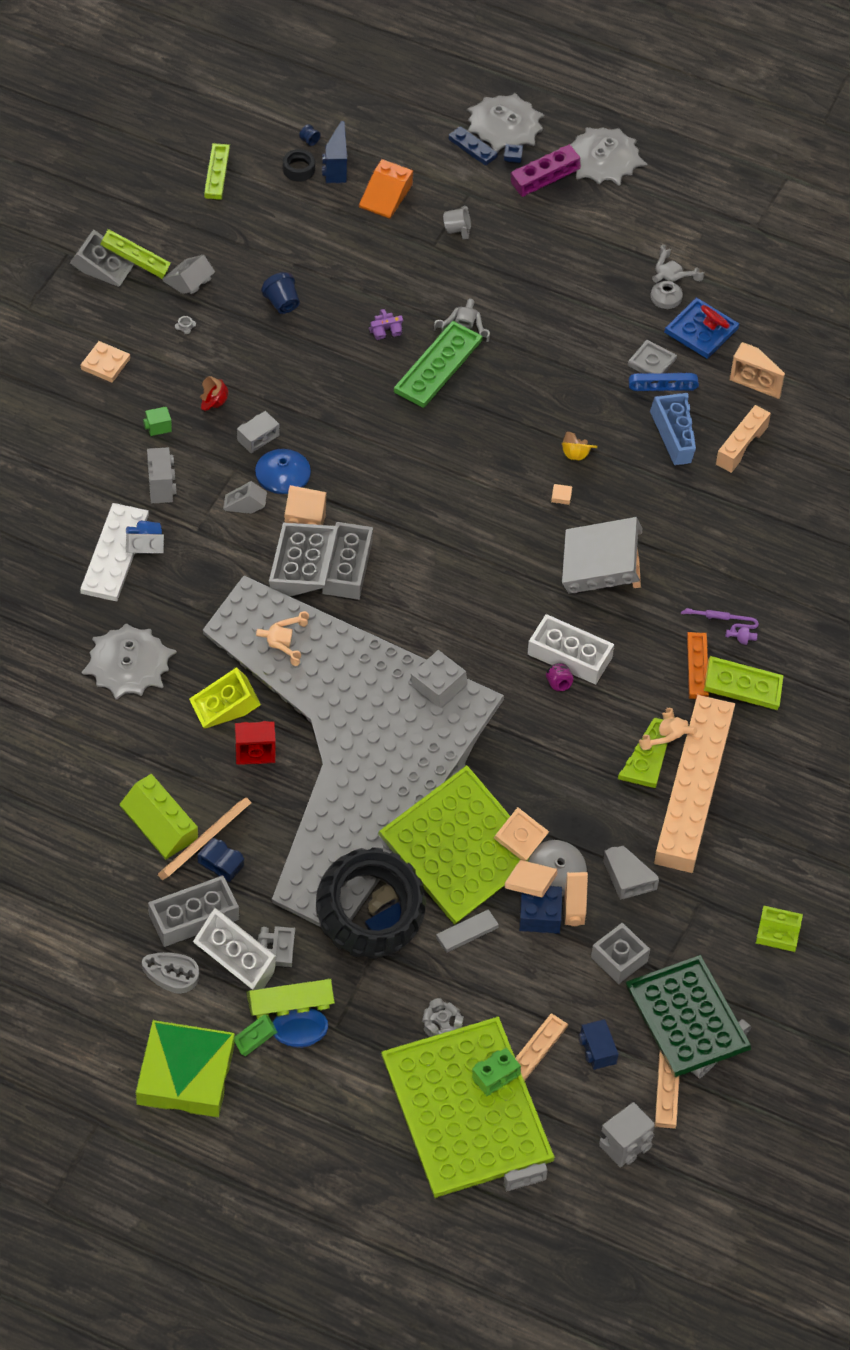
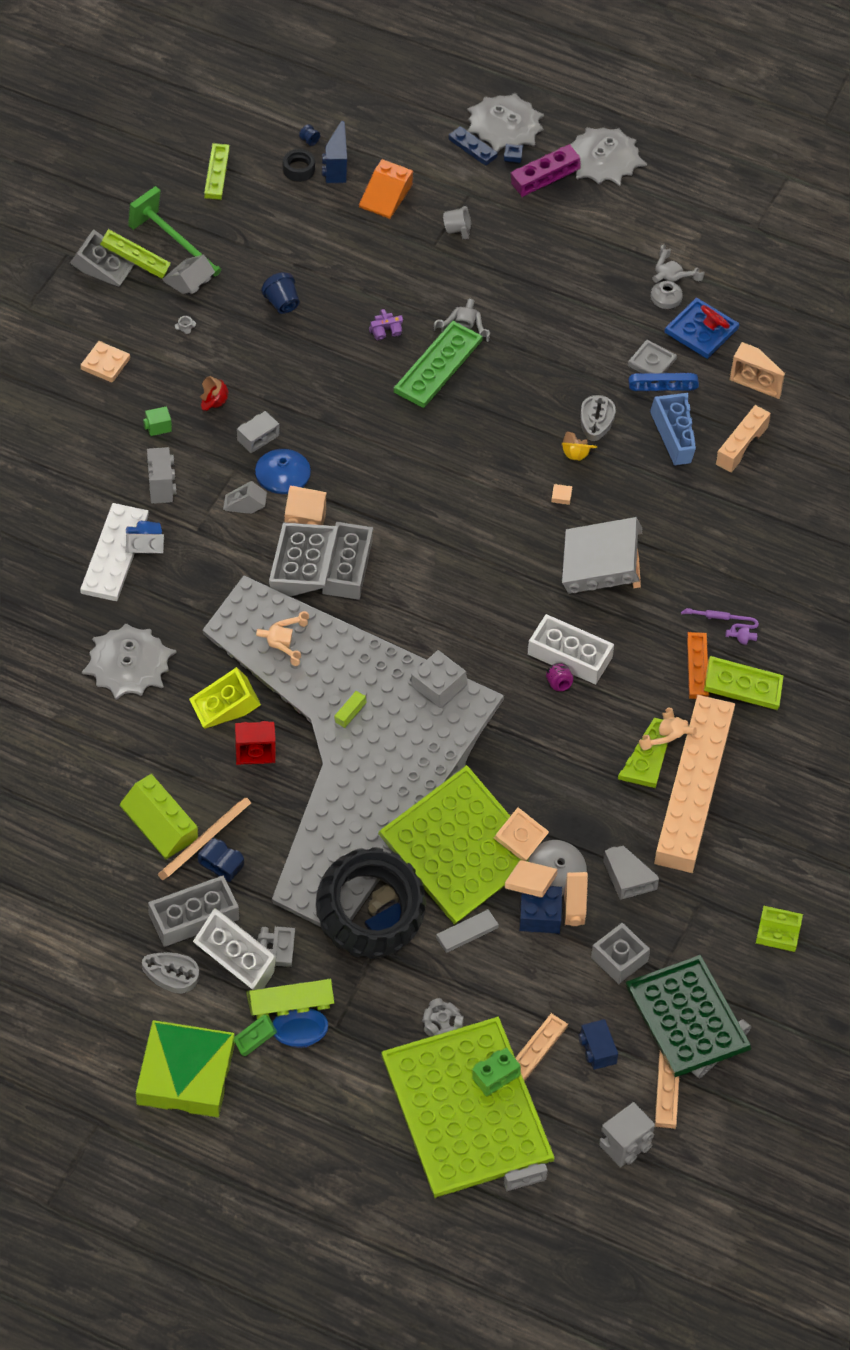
none -> bright green tile [128,186,221,277]
none -> lime piece [334,691,367,728]
none -> light grey piece [580,395,616,441]

